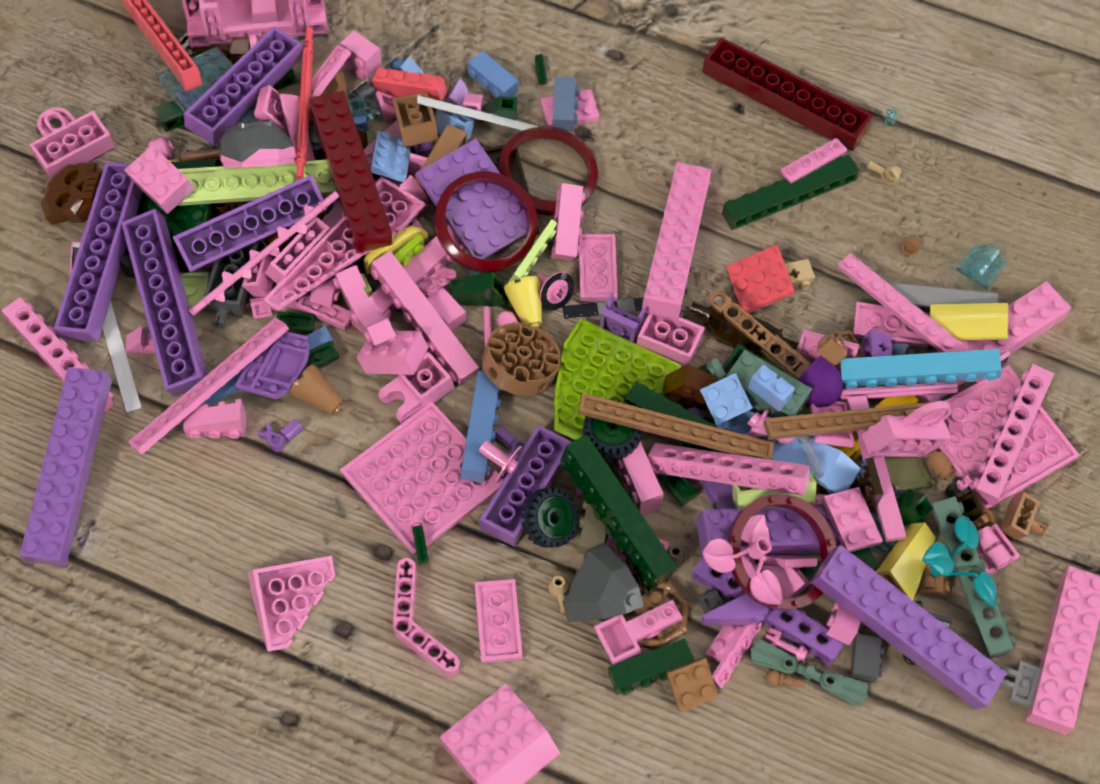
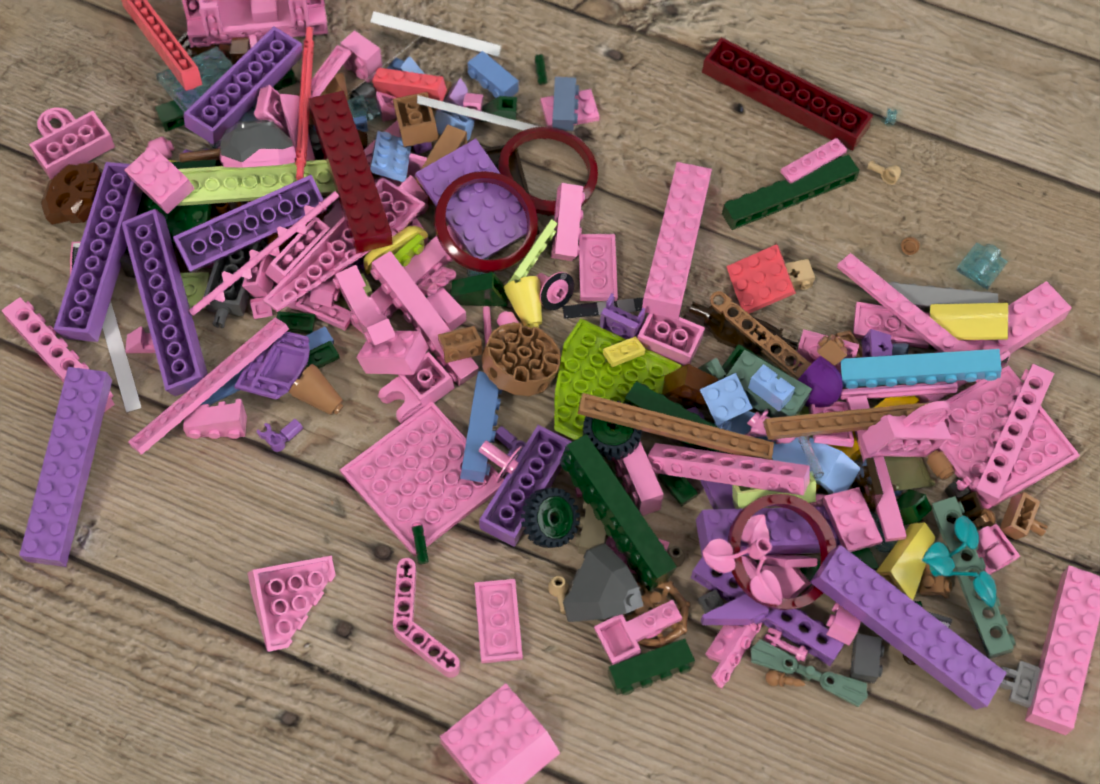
medium nougat plate [666,657,718,712] -> none
none -> white sticker [371,11,501,57]
none -> medium nougat bracket [438,326,482,363]
none -> light yellow plate [603,336,646,367]

